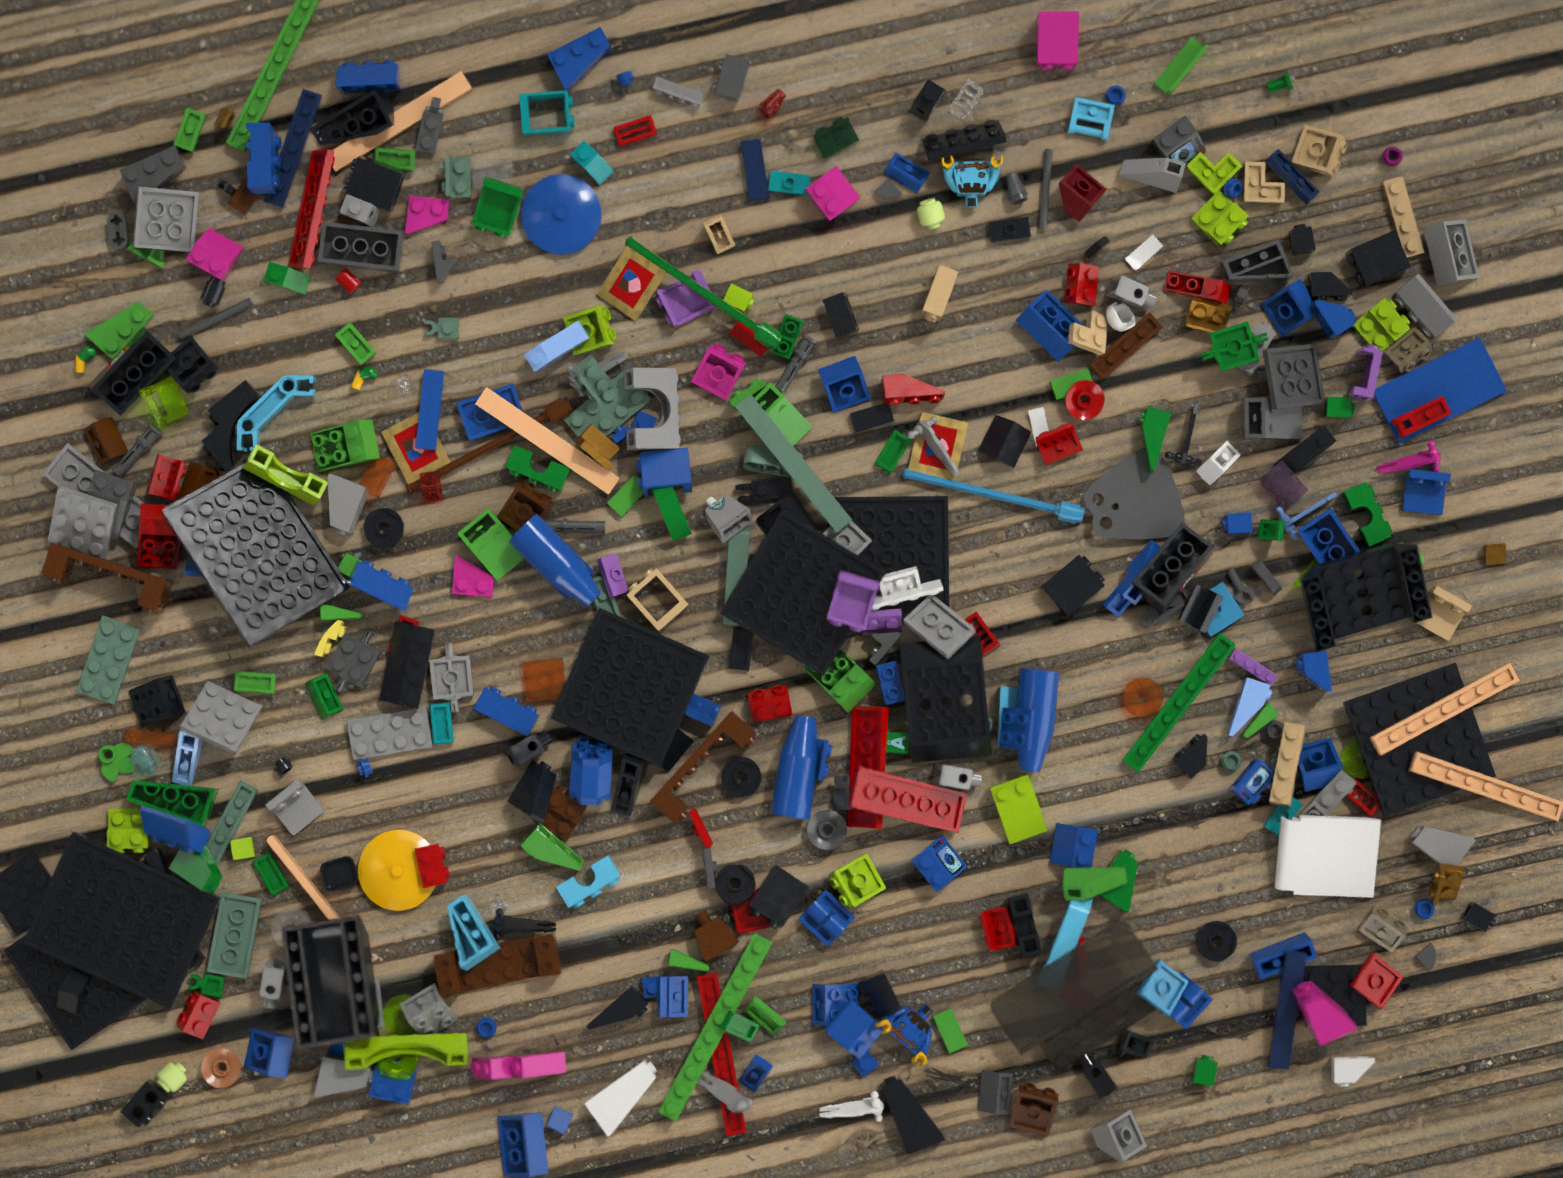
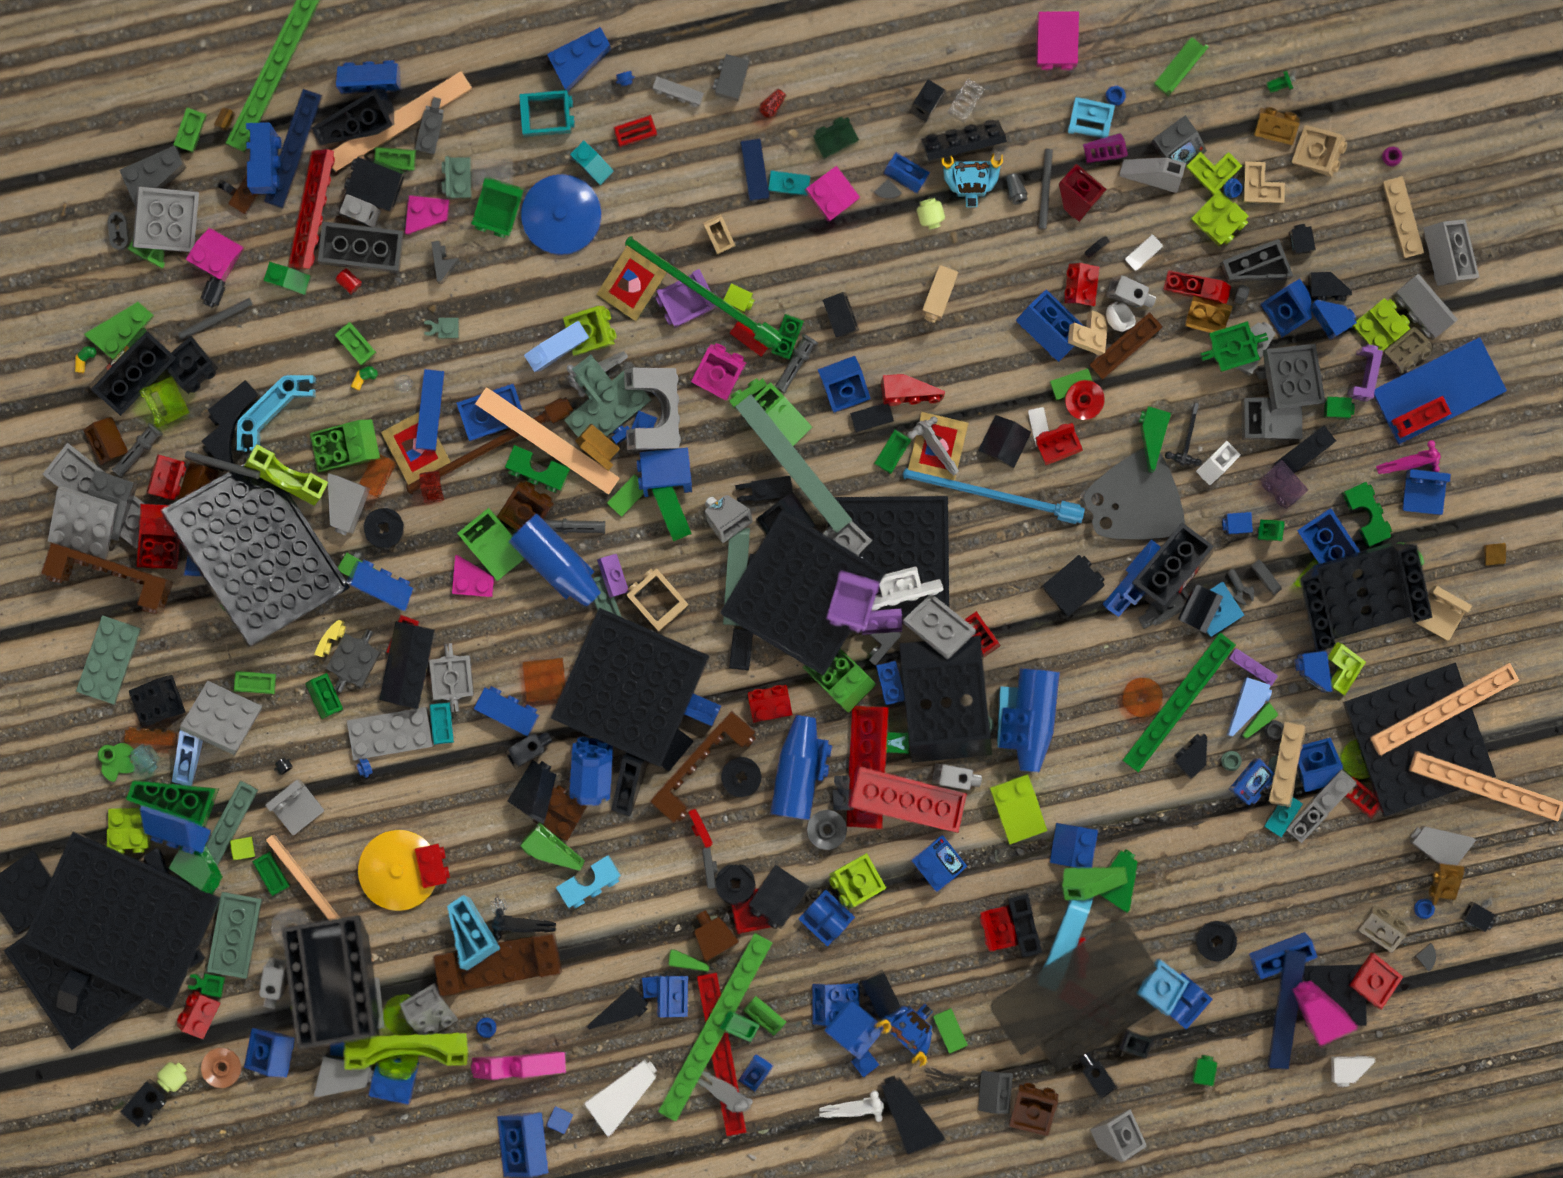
bright green slope [320,604,363,621] -> none
black piece [320,856,359,891] -> none
sand green beam [743,445,803,478] -> none
black plate [988,217,1031,243] -> none
dark blue tile [1265,149,1319,204] -> none
medium blue piece [1275,492,1337,540] -> none
white piece [1275,815,1381,897] -> none
black brick [1347,230,1411,288] -> none
none -> dark grey bar [185,451,260,479]
none -> magenta slope [1083,133,1128,163]
none -> pearl gold bracket [1254,107,1300,145]
none -> lime plate [1328,642,1366,696]

